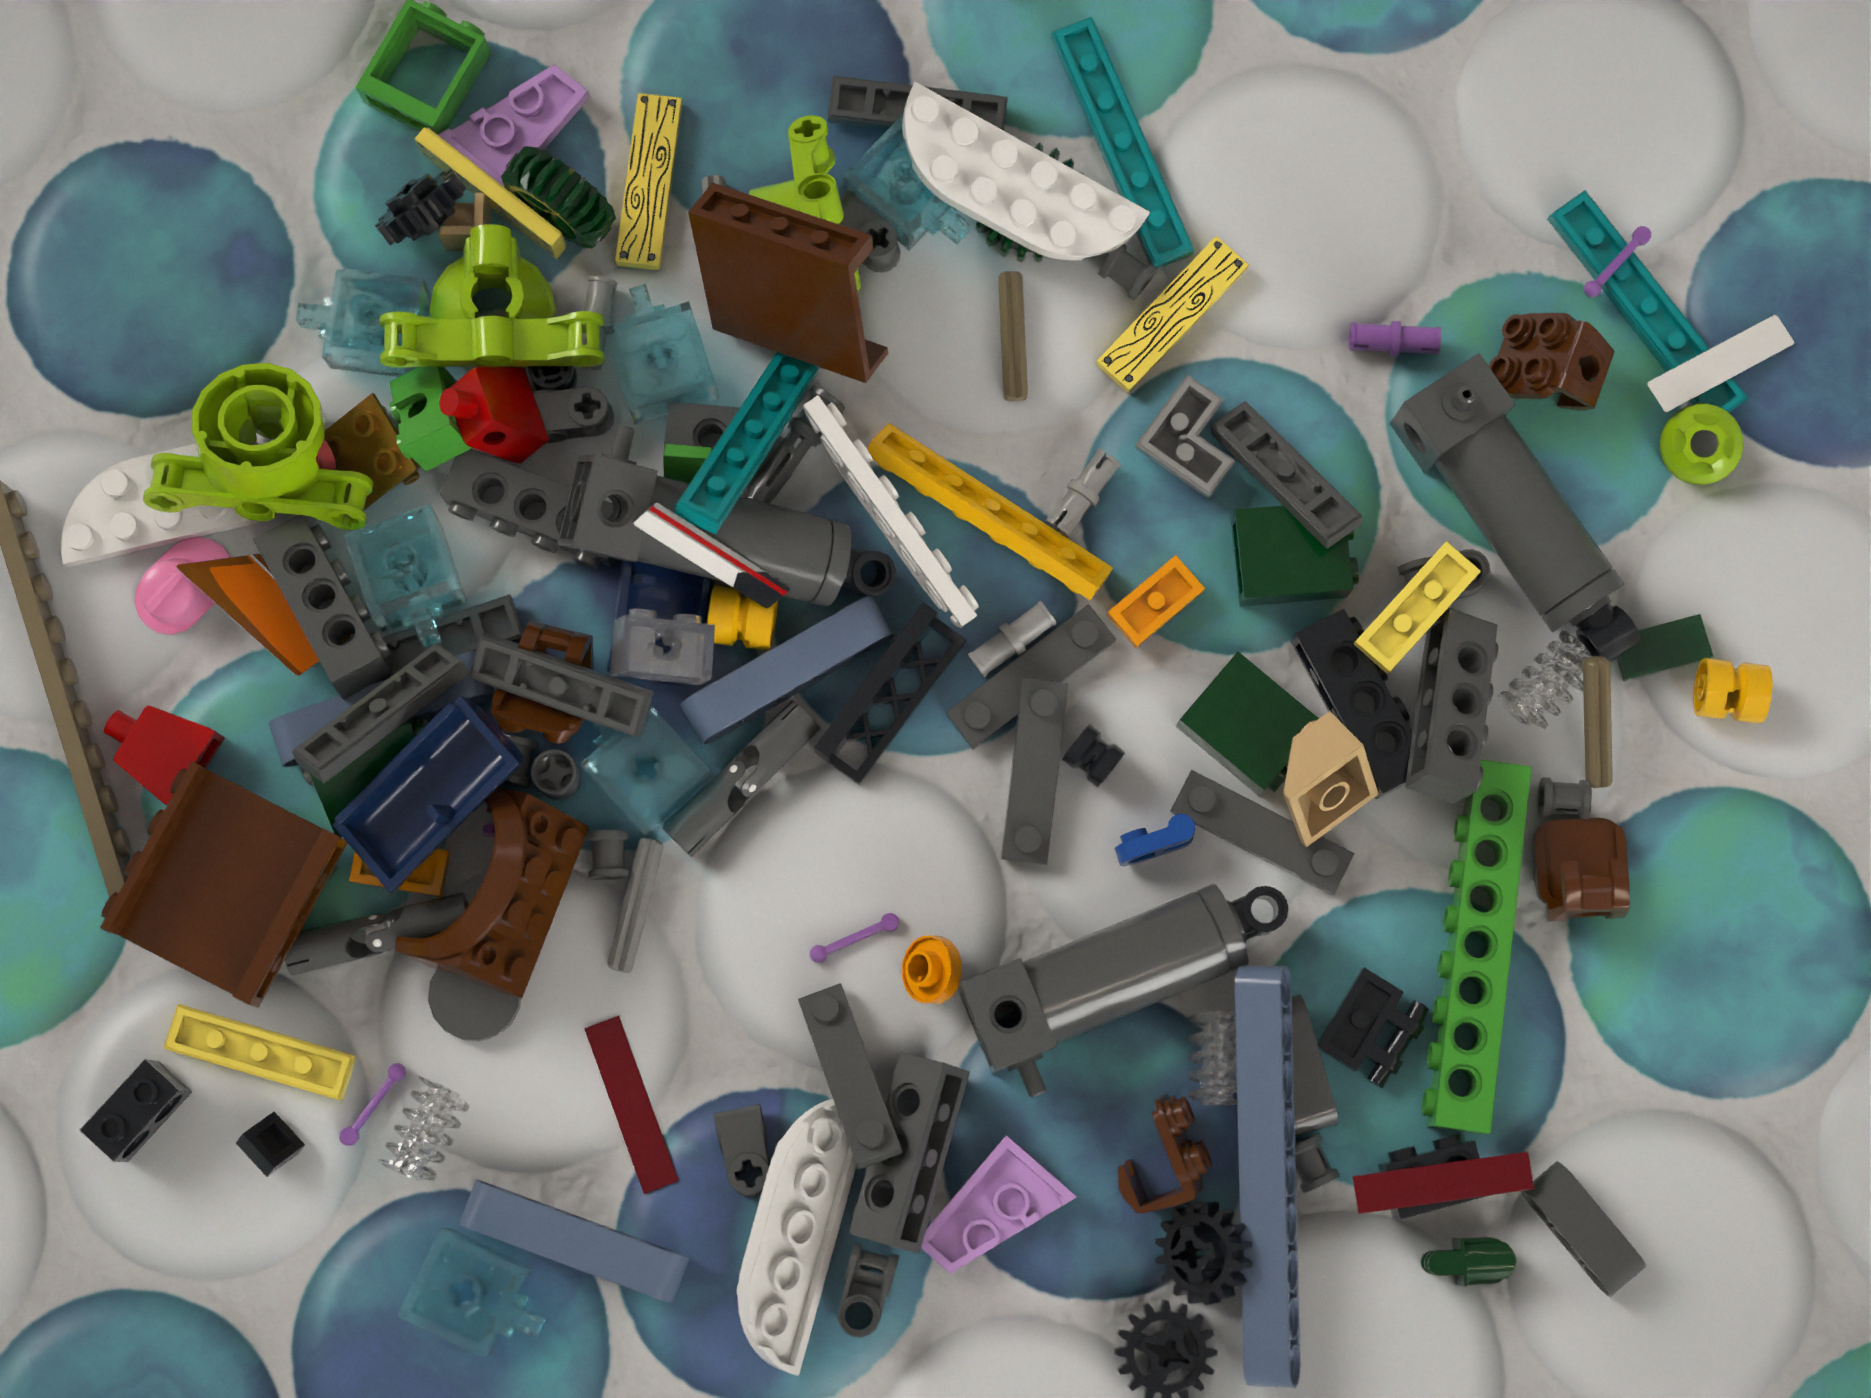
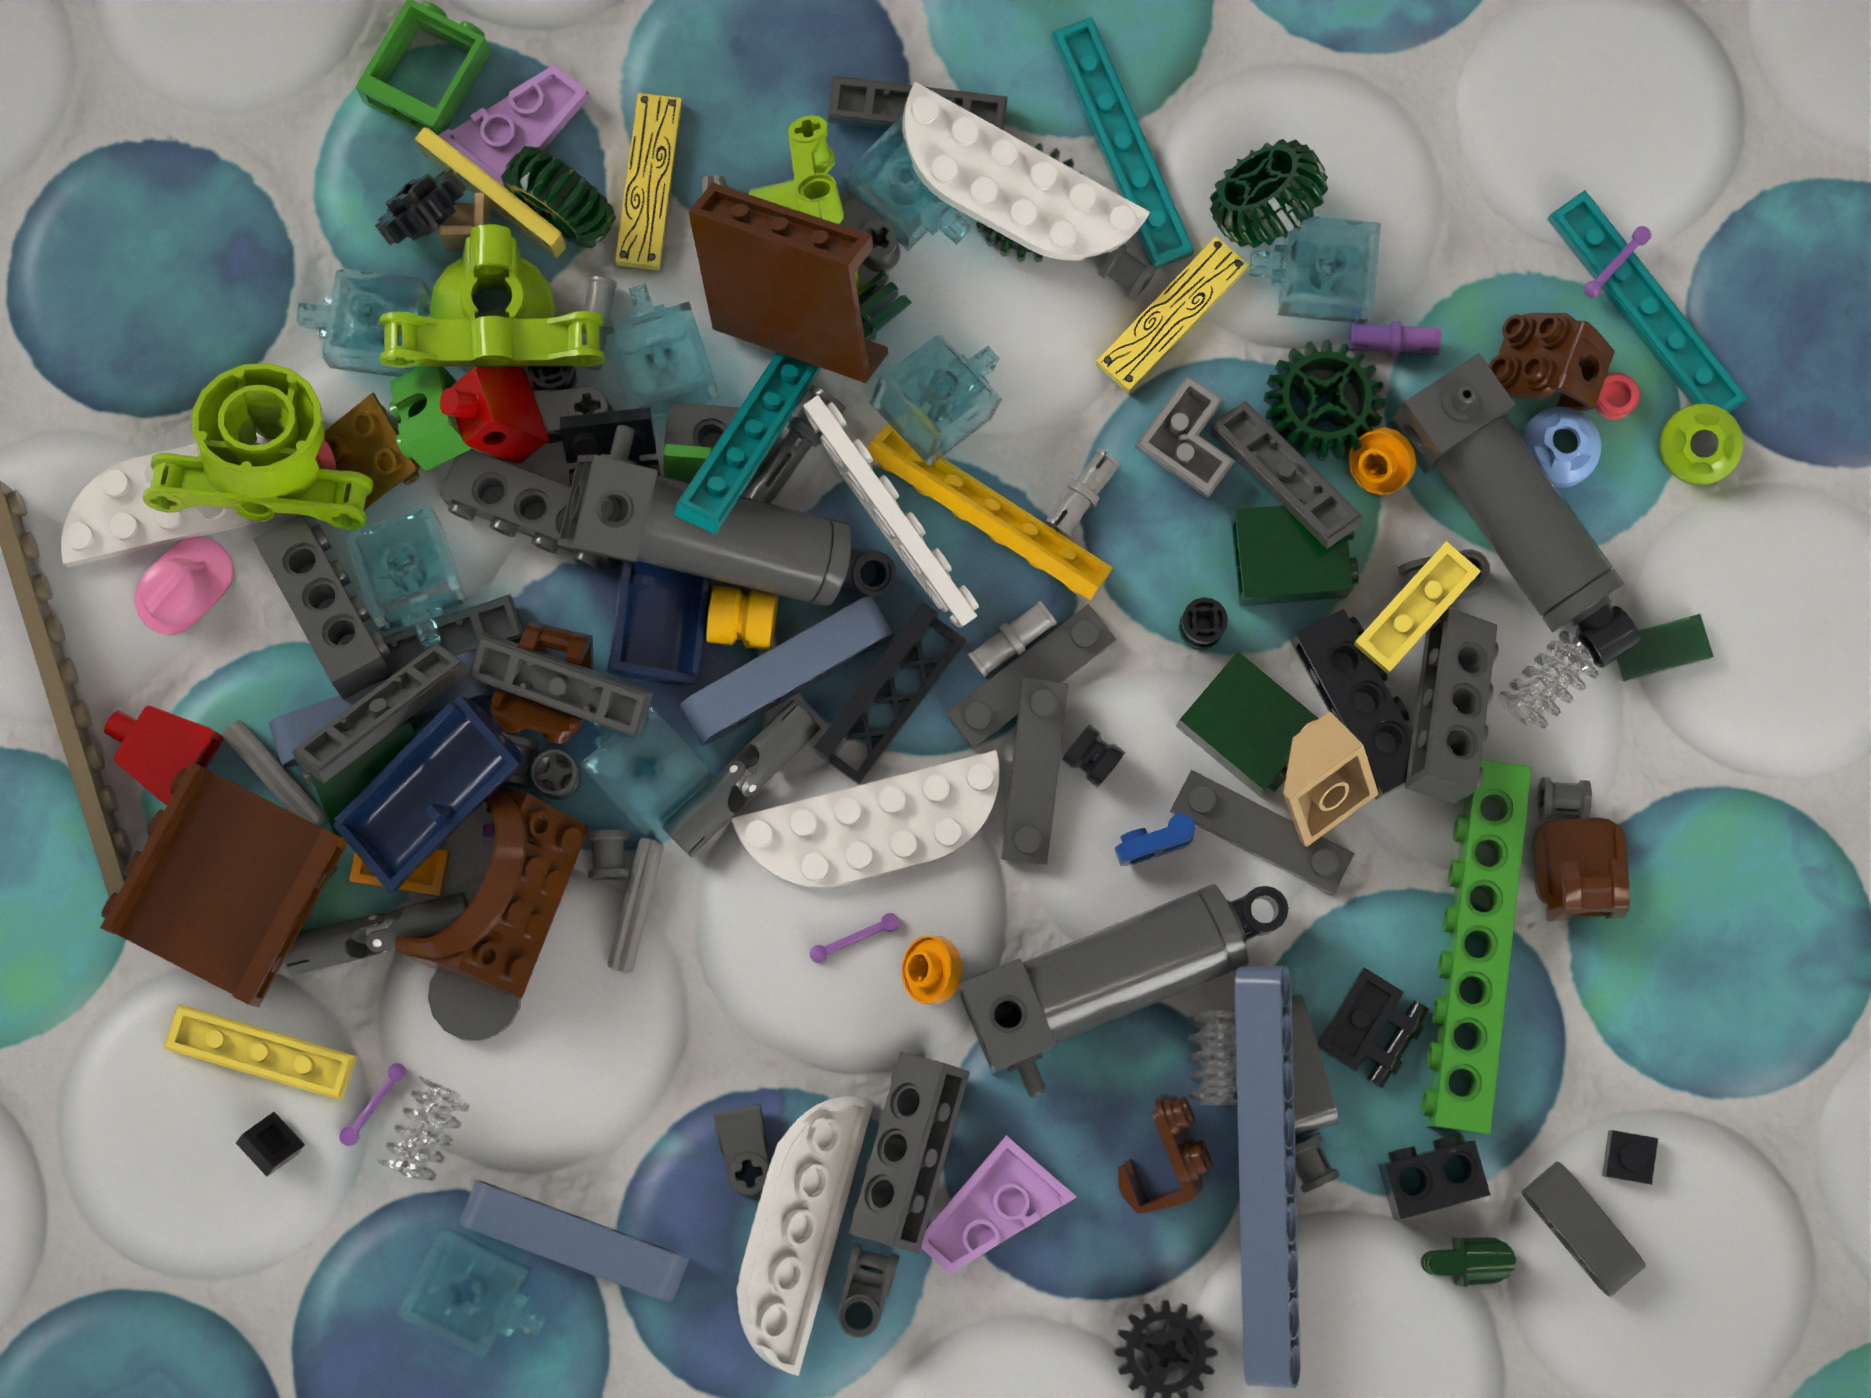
black brick [80,1059,192,1162] -> none
orange sticker [176,554,351,676] -> none
dark red sticker [584,1016,679,1194] -> none
clear brick [610,609,715,685] -> none
sticker [634,503,790,608] -> none
dark grey plate [798,983,903,1169] -> none
dark tan axle [998,271,1028,402] -> none
light orange plate [1106,555,1205,649] -> none
black gear [1155,1201,1253,1305] -> none
dark red sticker [1352,1152,1534,1214] -> none
dark tan axle [1583,656,1613,788] -> none
white sticker [1647,315,1794,412] -> none
yellow wheel [1693,658,1773,724] -> none
none -> light grey axle [222,720,327,826]
none -> black plate [560,407,660,485]
none -> white plate [731,750,999,888]
none -> dark green arm [857,270,912,341]
none -> clear light blue hinge [869,335,1002,467]
none -> black wheel [1178,597,1228,650]
none -> dark green gear [1209,139,1328,248]
none -> clear light blue hinge [1249,216,1381,324]
none -> dark green gear [1263,340,1386,461]
none -> light orange plate [1348,427,1416,495]
none -> light blue piece [1520,407,1601,488]
none -> coral tile [1595,373,1640,420]
none -> black plate [1602,1130,1658,1184]

